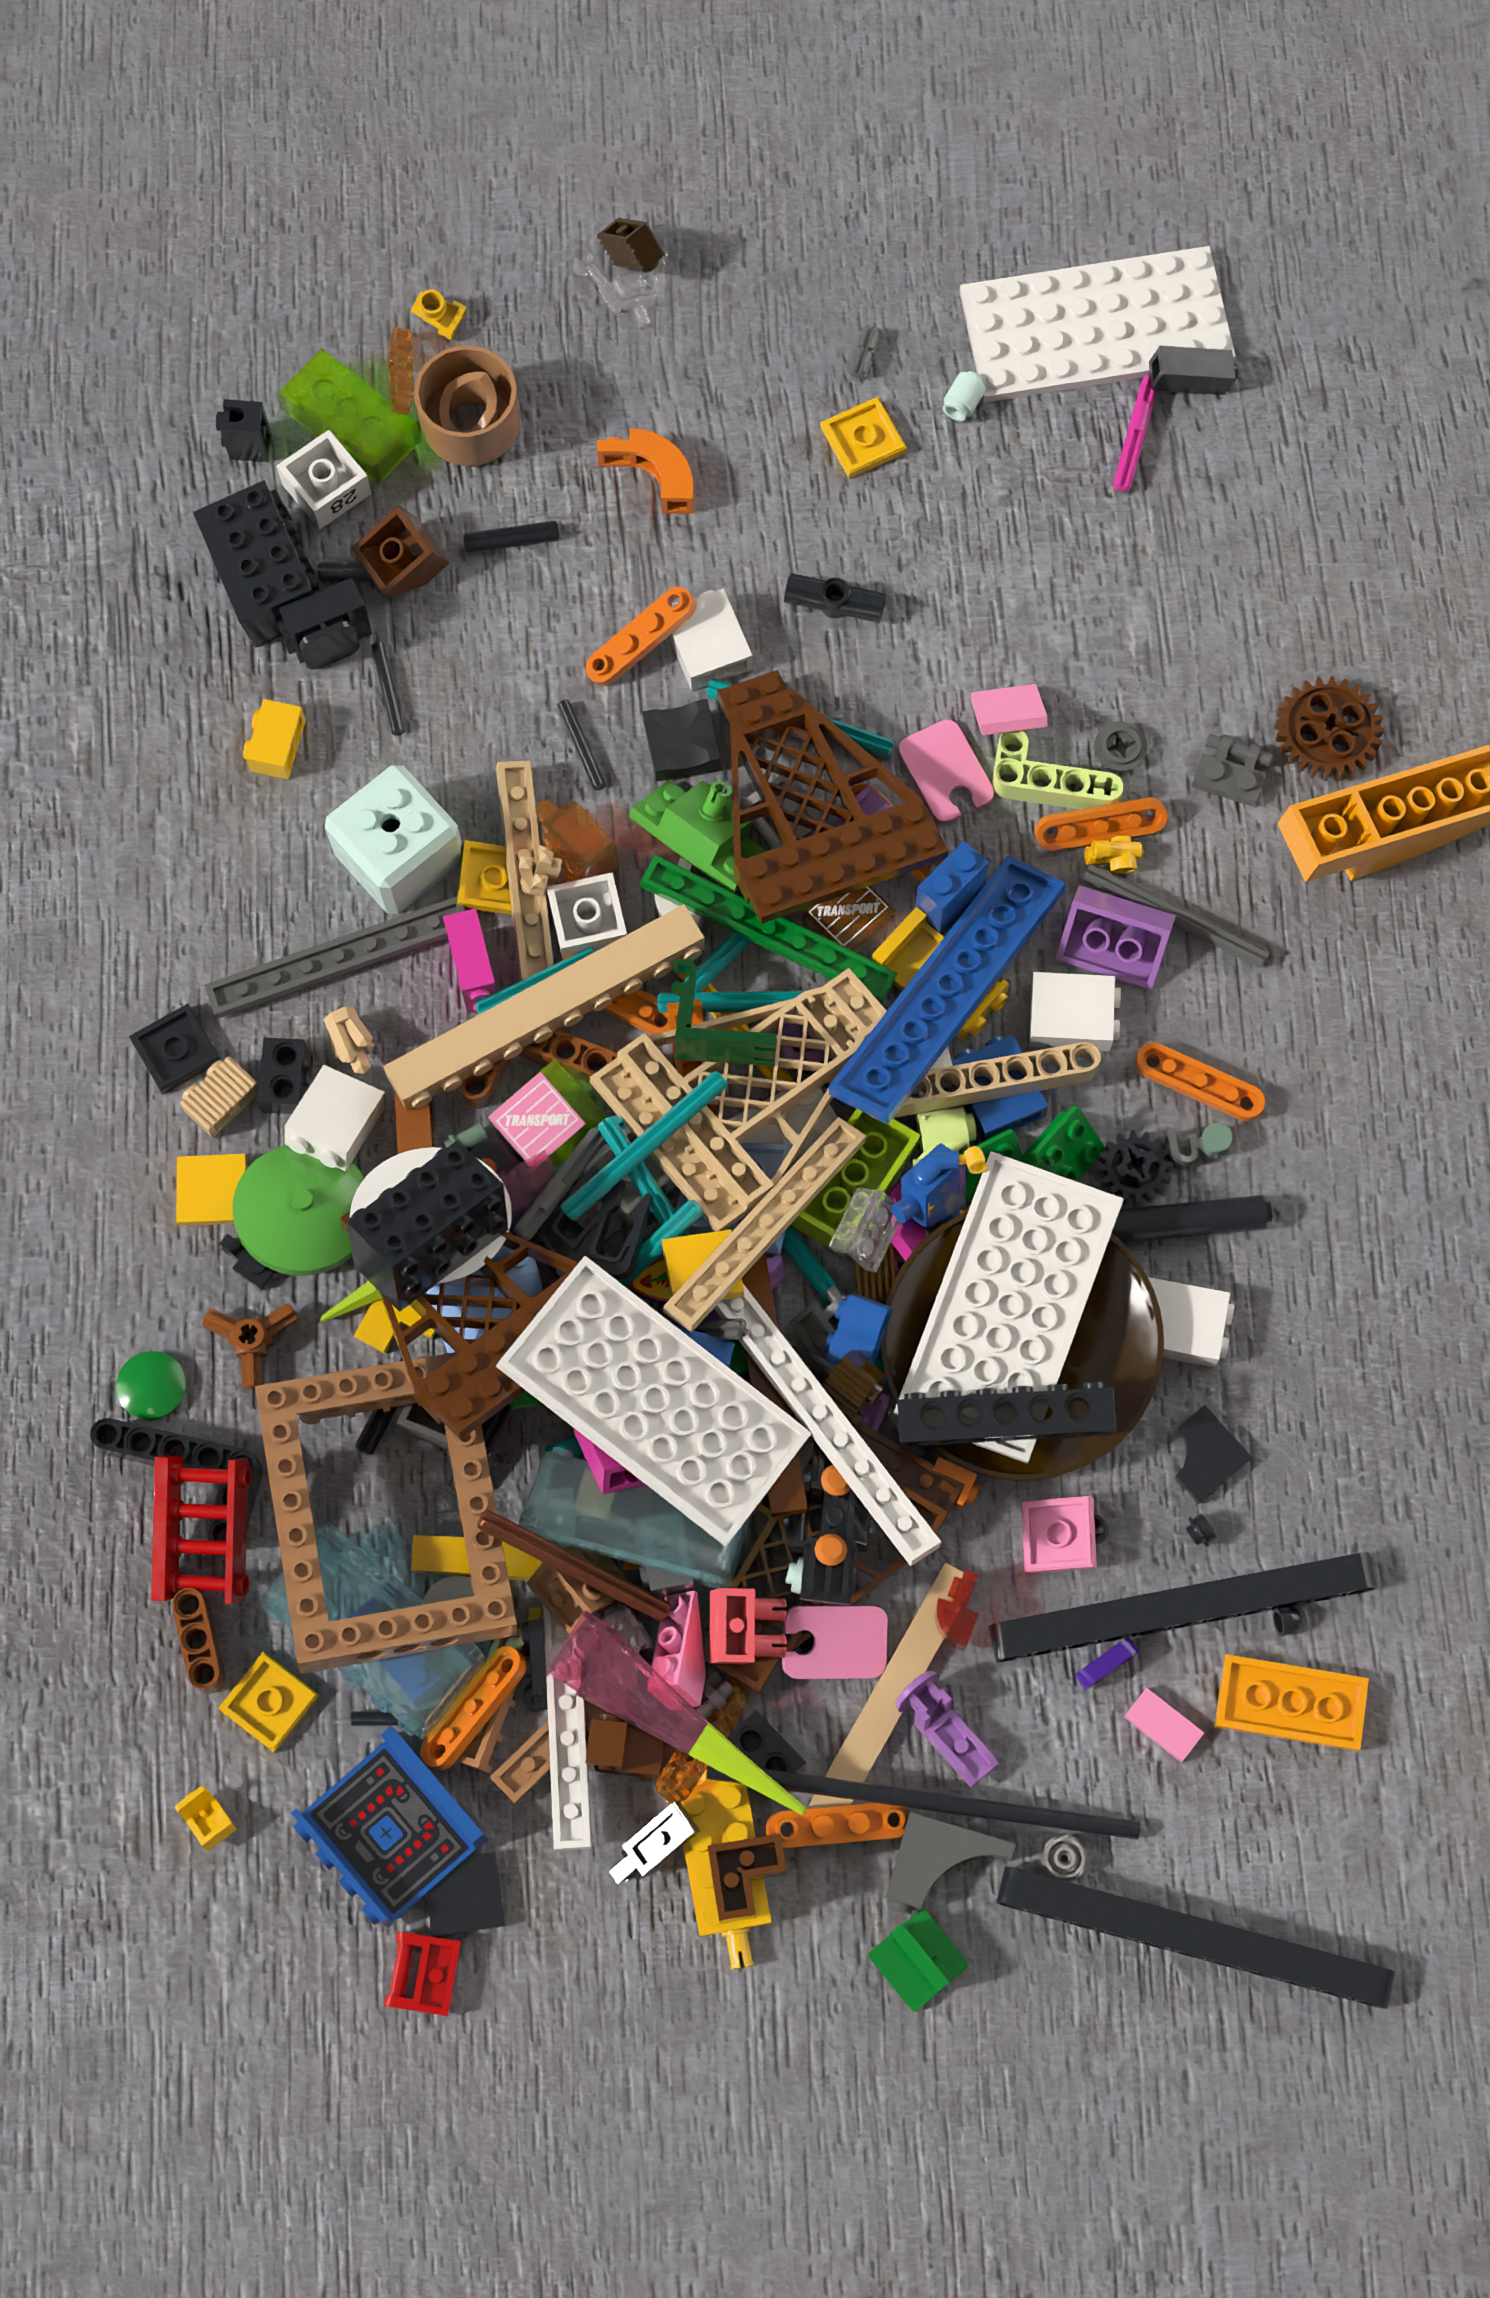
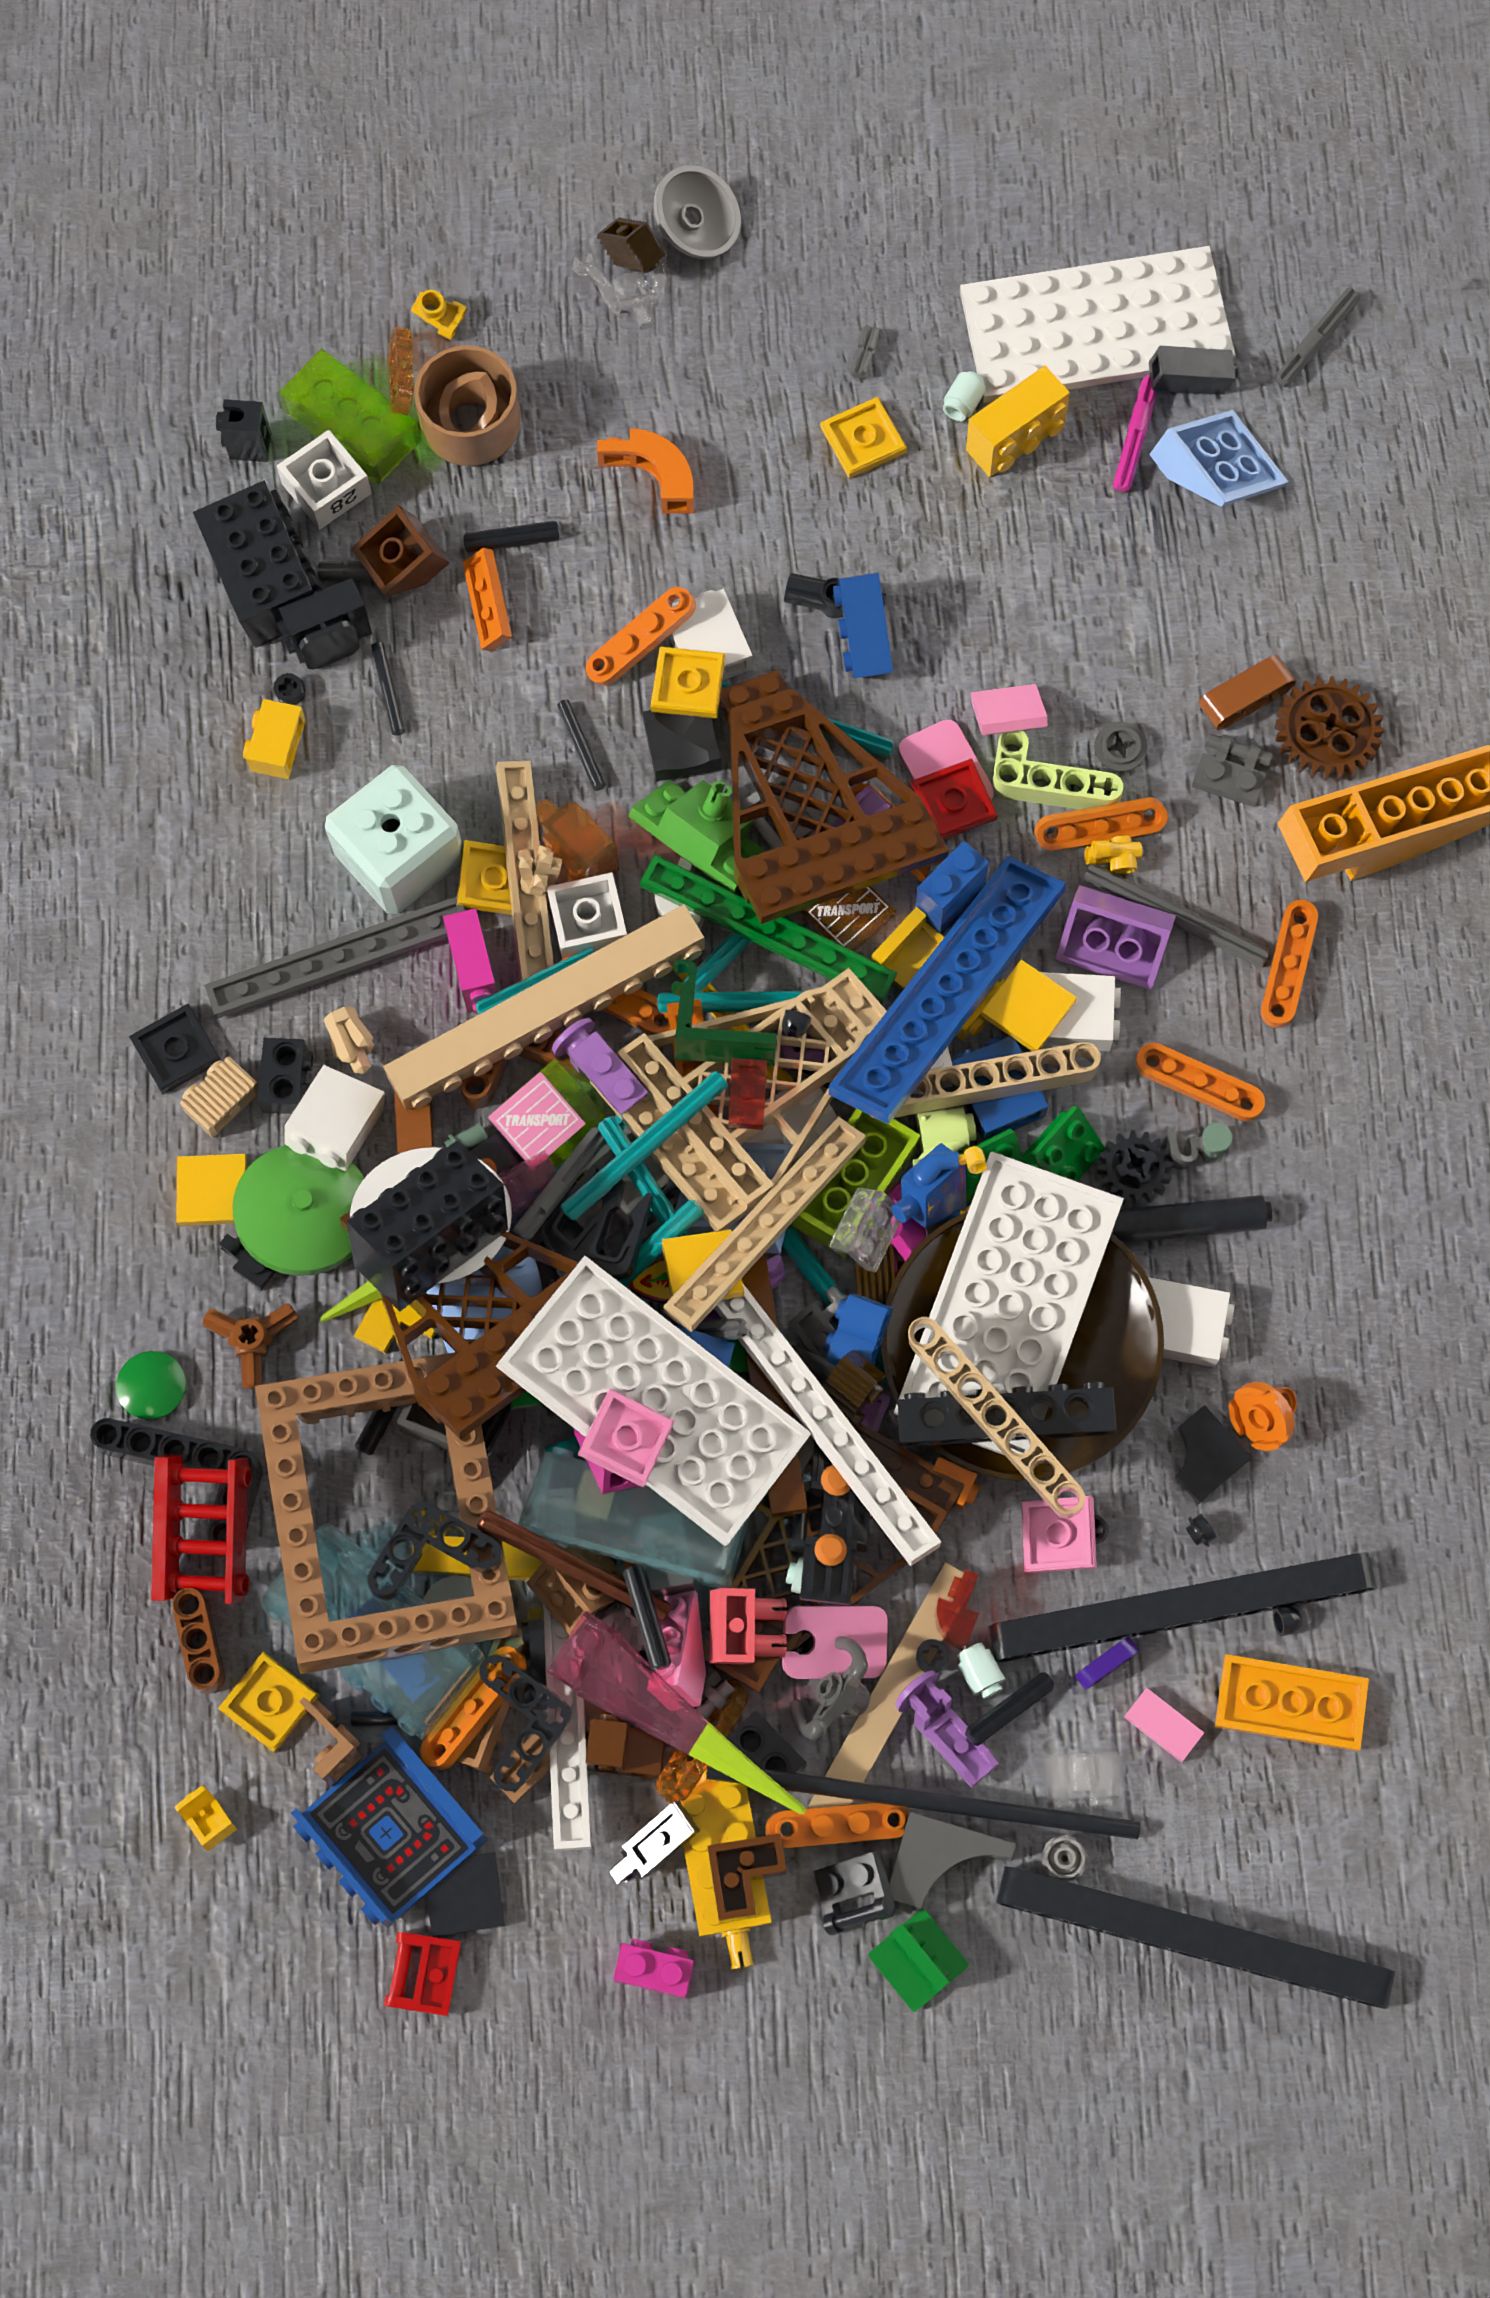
none -> black bush [273,673,305,705]
none -> medium nougat bracket [299,1697,363,1787]
none -> black beam [367,1502,502,1600]
none -> orange plate [463,548,512,652]
none -> black beam [479,1654,572,1791]
none -> medium lavender piece [552,1018,649,1116]
none -> bright pink tile [578,1389,675,1487]
none -> dark pink brick [613,1938,695,1999]
none -> black axle [623,1564,671,1671]
none -> yellow tile [650,647,726,718]
none -> light grey dish [654,165,741,259]
none -> clear red plate [728,1058,767,1130]
none -> black hinge [782,1010,812,1038]
none -> dark grey piece [790,1636,870,1740]
none -> black plate [813,1851,895,1936]
none -> blue brick [833,572,893,678]
none -> tan beam [908,1317,1085,1518]
none -> red tile [910,758,998,840]
none -> black bush [916,1639,949,1673]
none -> light aqua brick [957,1642,1006,1699]
none -> black axle [965,1672,1055,1746]
none -> yellow brick [966,365,1070,477]
none -> yellow tile [981,960,1077,1051]
none -> clear brick [1042,1752,1121,1809]
none -> light blue slope [1149,410,1288,507]
none -> dark orange beam [1198,654,1297,731]
none -> orange tile [1228,1381,1297,1451]
none -> orange plate [1260,899,1318,1028]
none -> dark grey axle [1275,288,1360,387]

